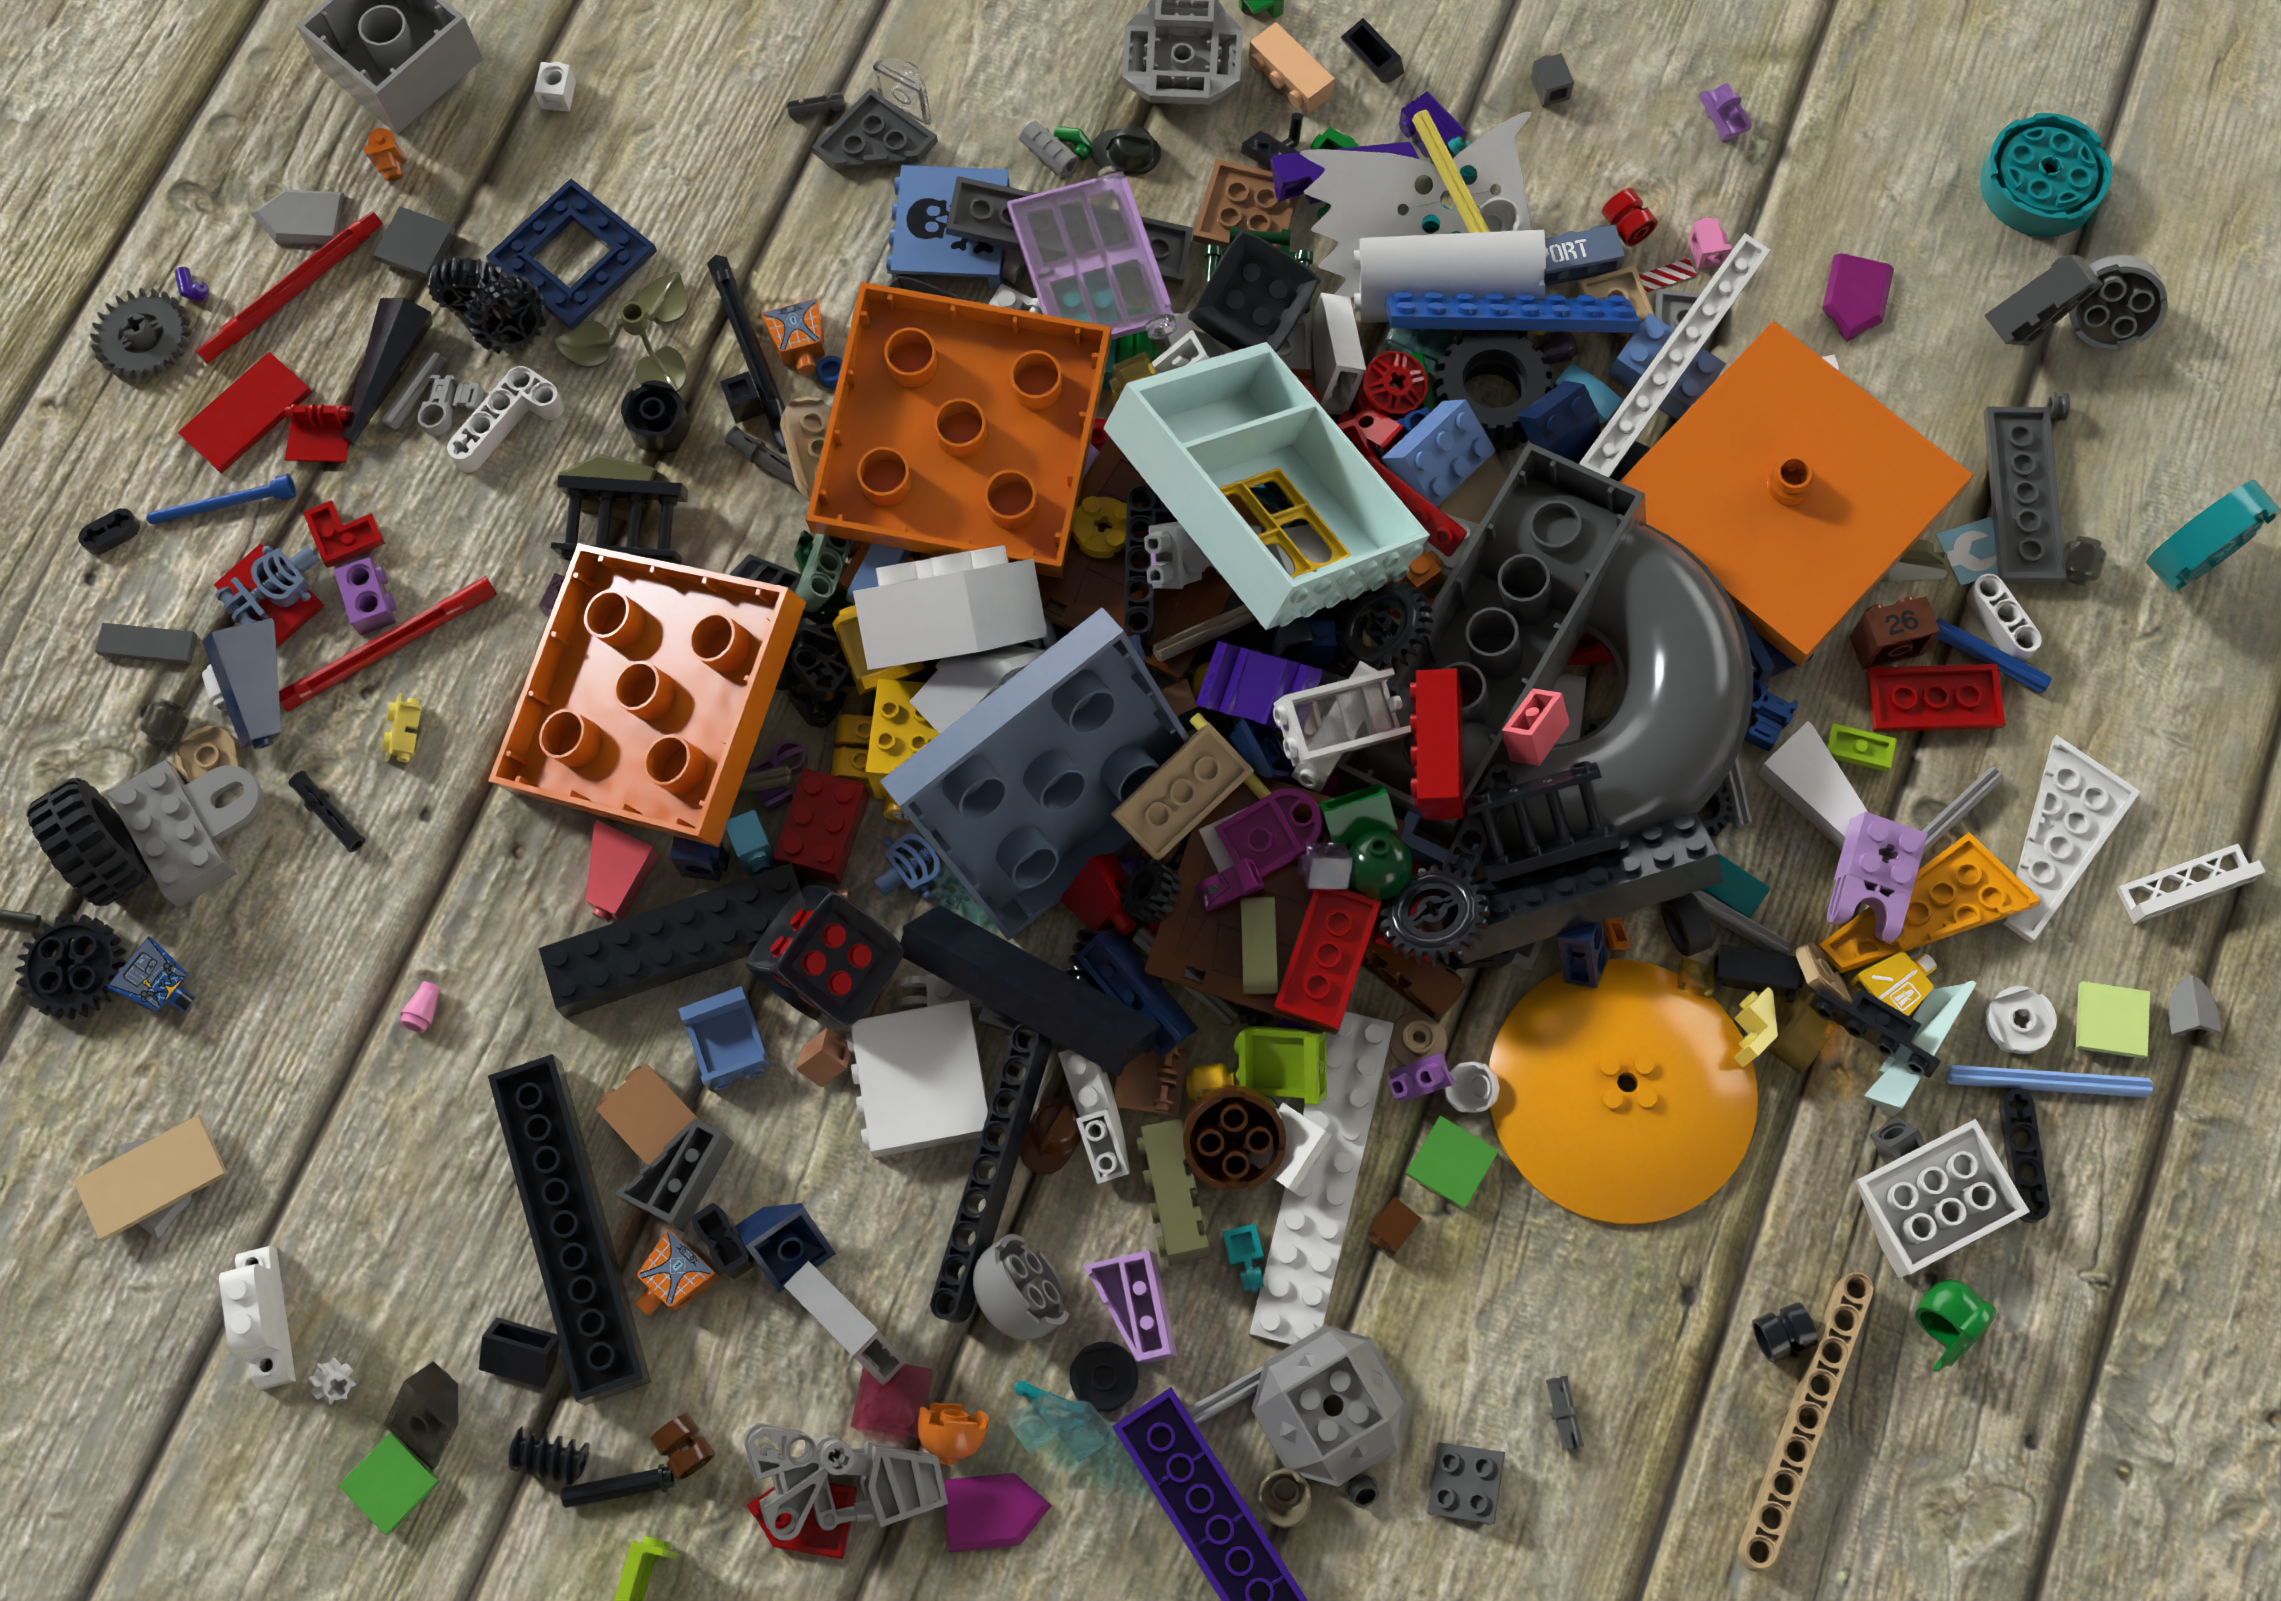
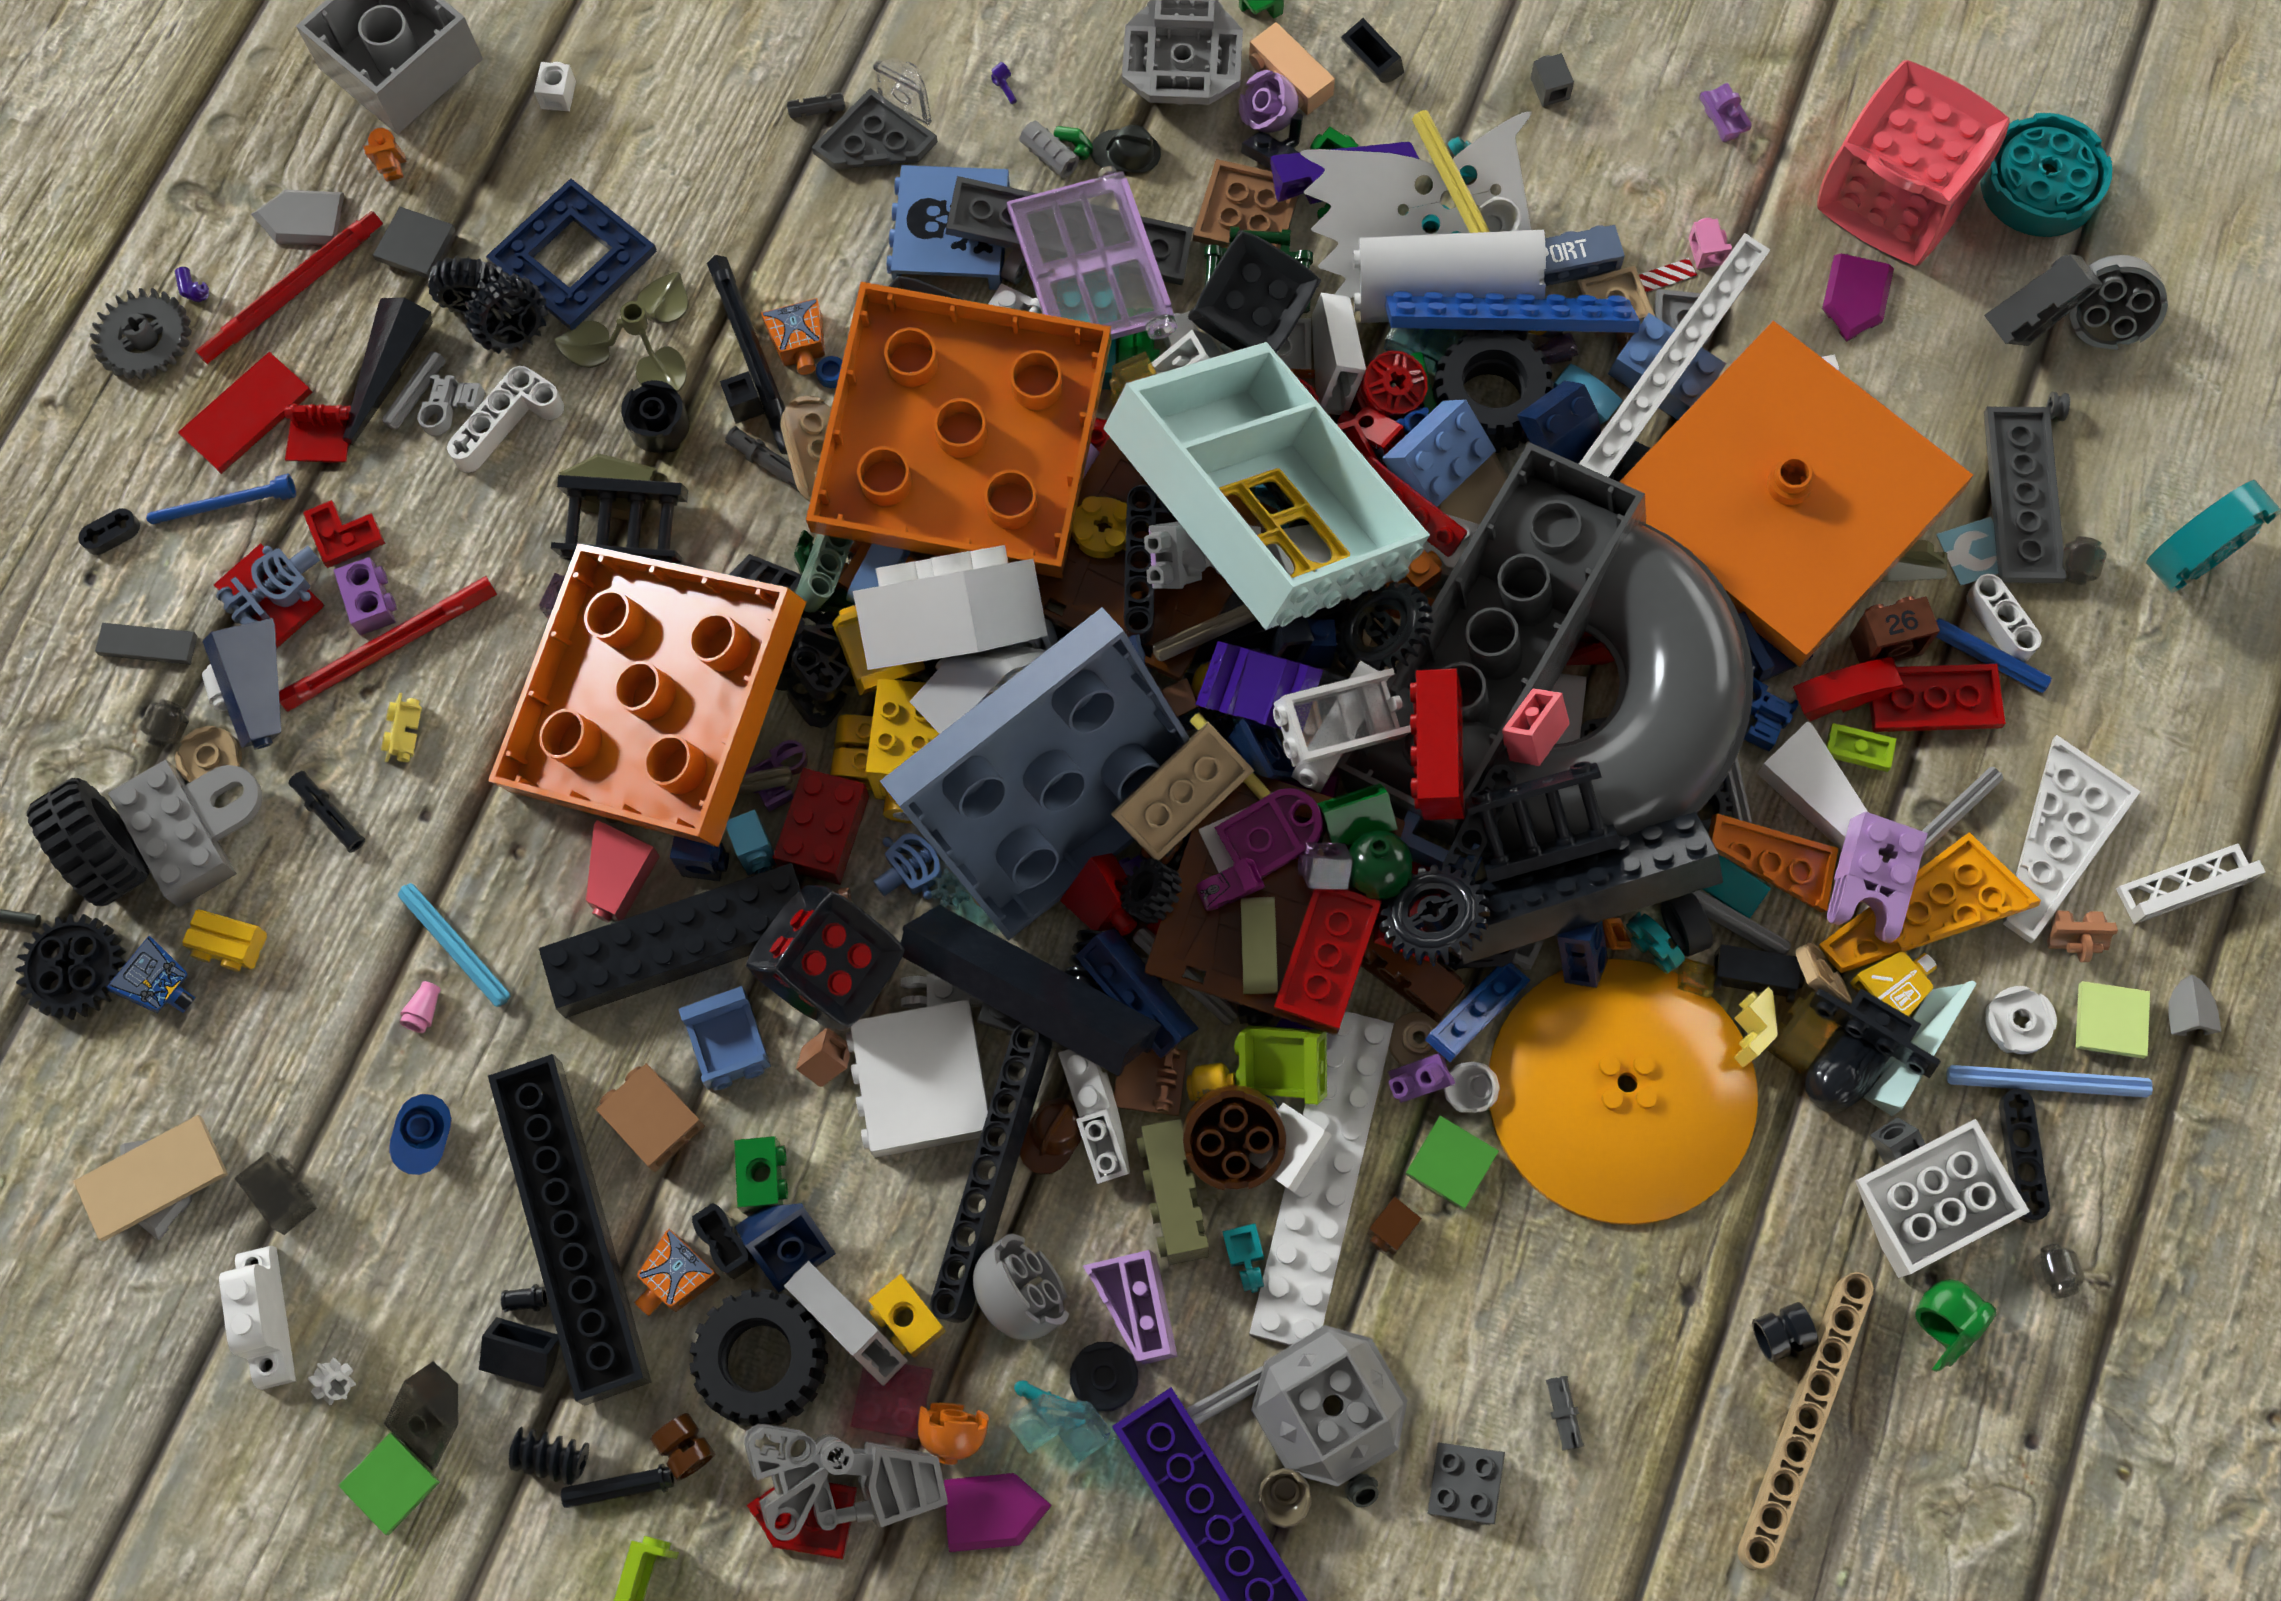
dark grey wedge [615,1118,734,1232] -> none
dark purple brick [1399,91,1467,159] -> none
red wheel [1601,188,1658,247] -> none
none -> yellow brick [182,909,267,972]
none -> clear smoke brick [234,1152,317,1235]
none -> blue piece [389,1094,452,1175]
none -> medium azure axle [398,883,511,1007]
none -> black pin [501,1284,548,1313]
none -> black tyre [689,1289,828,1427]
none -> green brick [734,1136,788,1213]
none -> yellow brick [868,1274,946,1358]
none -> dark purple hand [991,62,1017,104]
none -> lavender cylinder [1239,70,1298,133]
none -> blue tile [1425,963,1530,1062]
none -> teal plate [1626,912,1685,974]
none -> orange wing [1708,813,1838,913]
none -> red slope [1793,657,1905,722]
none -> black hair [1805,1025,1890,1113]
none -> coral piece [1817,60,2010,266]
none -> clear smoke head [2032,1244,2085,1299]
none -> nougat hips [2047,911,2118,962]

